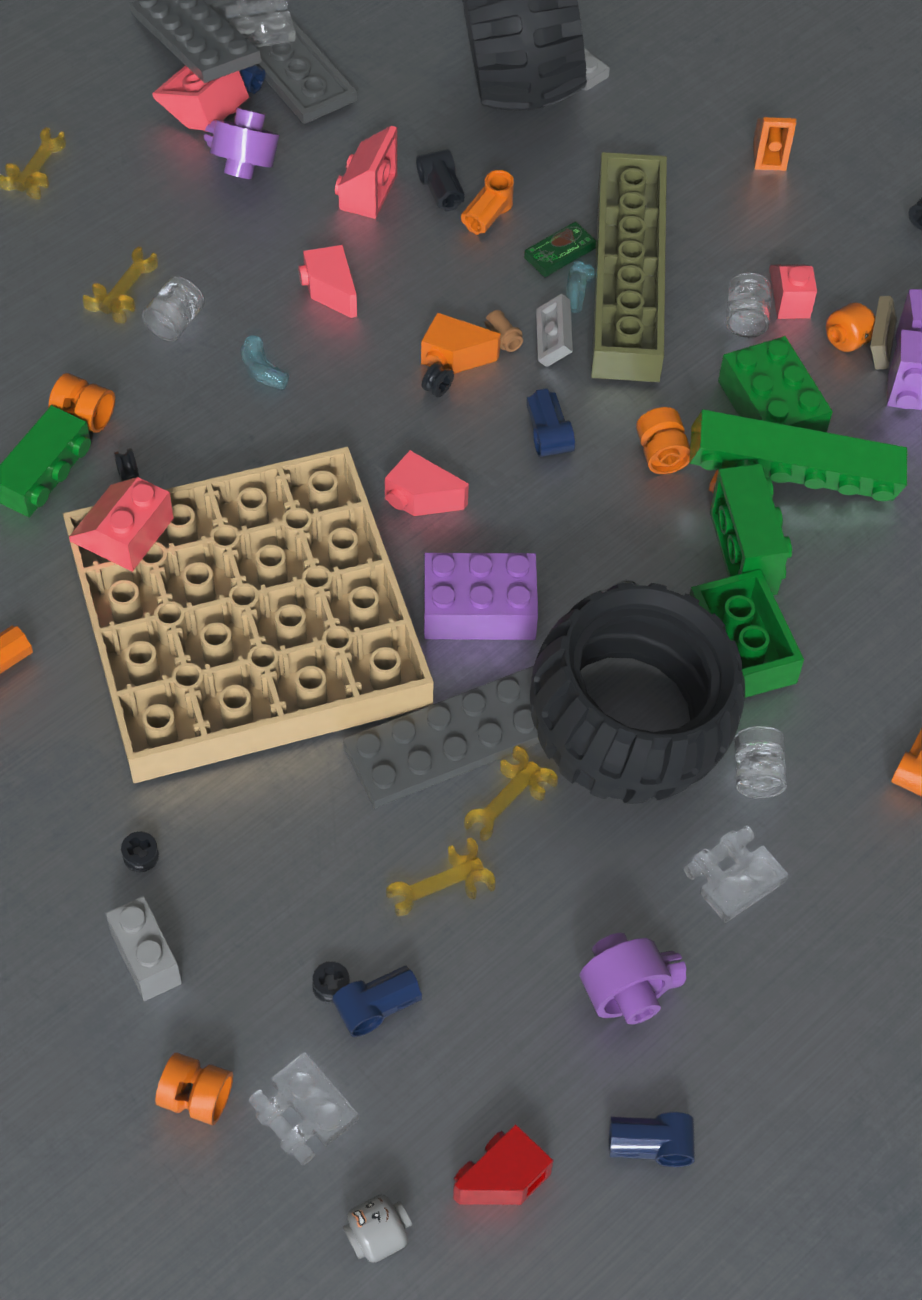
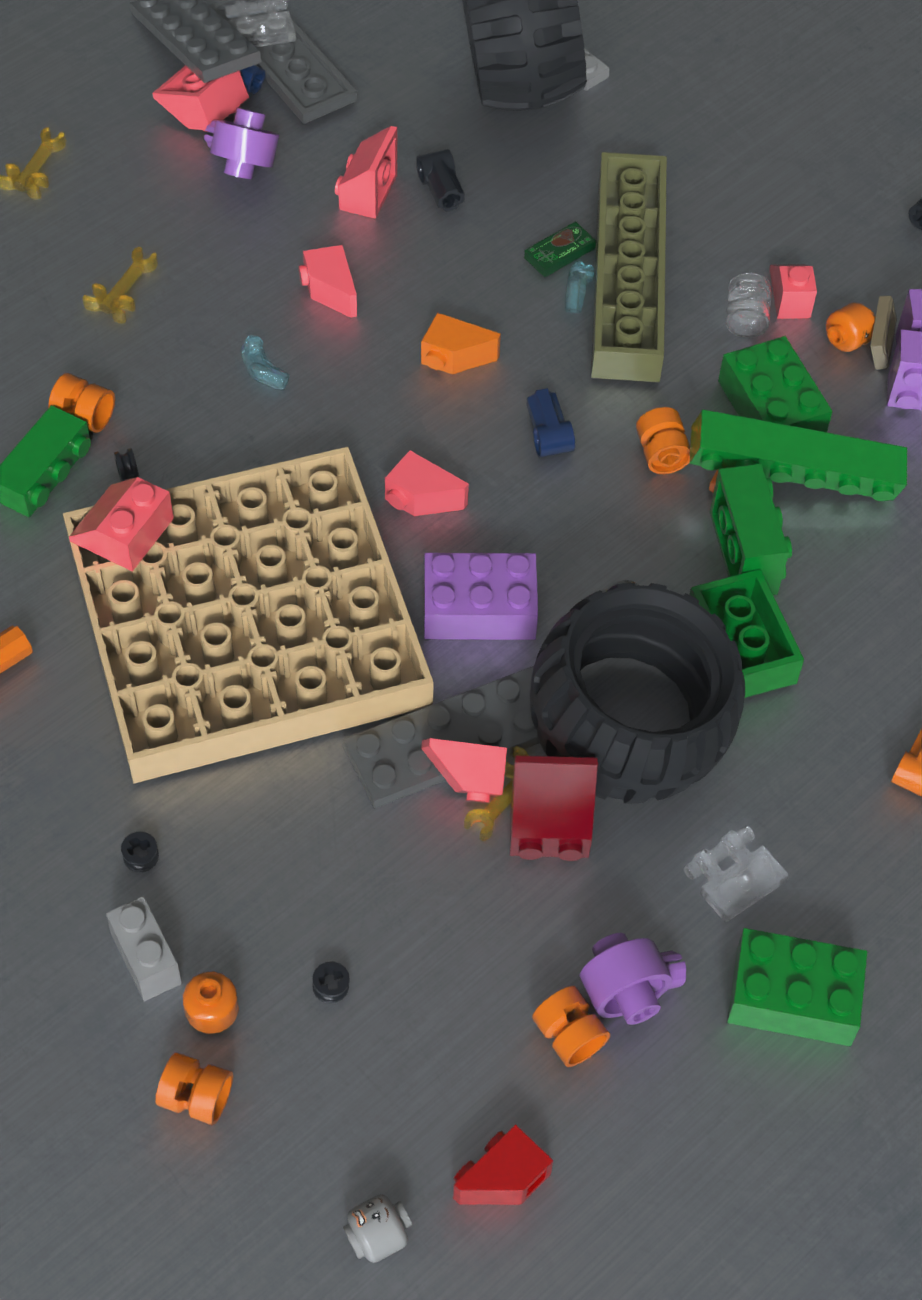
clear wheel [142,276,205,342] -> none
clear plate [248,1052,359,1165] -> none
dark blue piece [332,965,422,1037] -> none
clear yellow bar [386,838,495,916] -> none
black bush [422,362,454,398] -> none
orange piece [461,170,514,235] -> none
medium nougat pin [484,310,523,352] -> none
light grey plate [536,293,573,367] -> none
dark blue piece [609,1112,695,1167] -> none
clear wheel [734,726,787,799] -> none
orange slope [753,117,796,171] -> none
none -> orange head [182,971,239,1034]
none -> coral slope [421,738,507,803]
none -> dark red slope [510,756,598,861]
none -> orange wheel [532,986,610,1067]
none -> green brick [727,928,867,1047]

